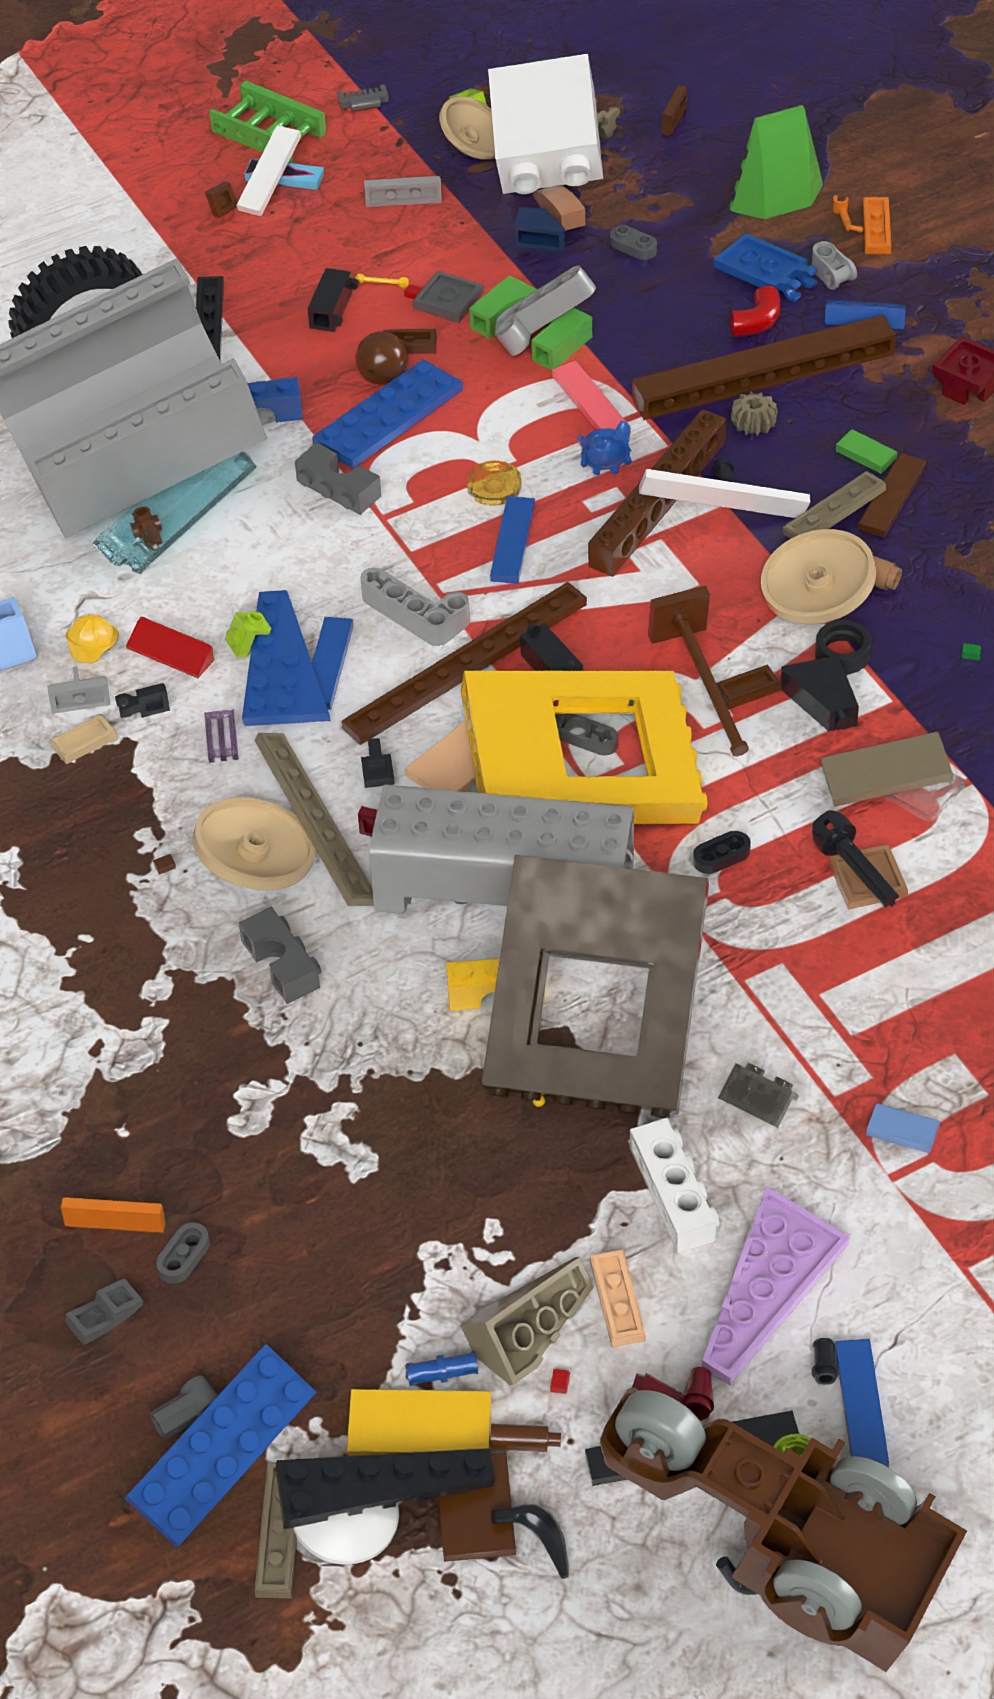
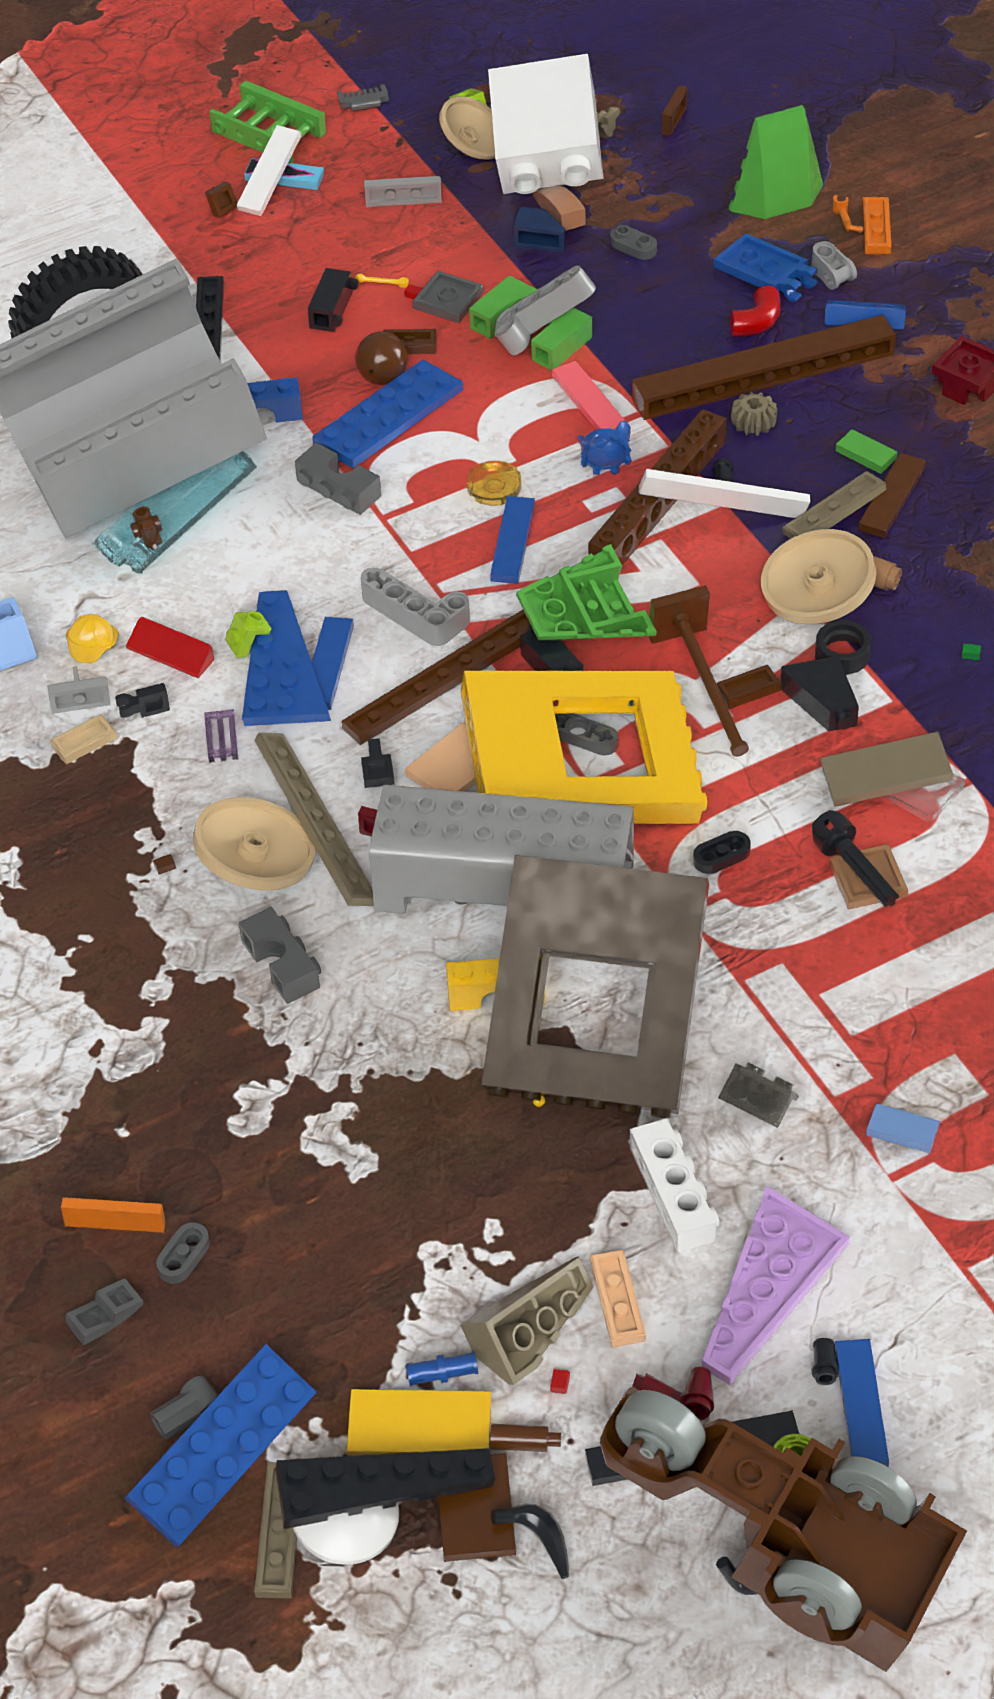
none -> bright green wedge [516,544,657,640]

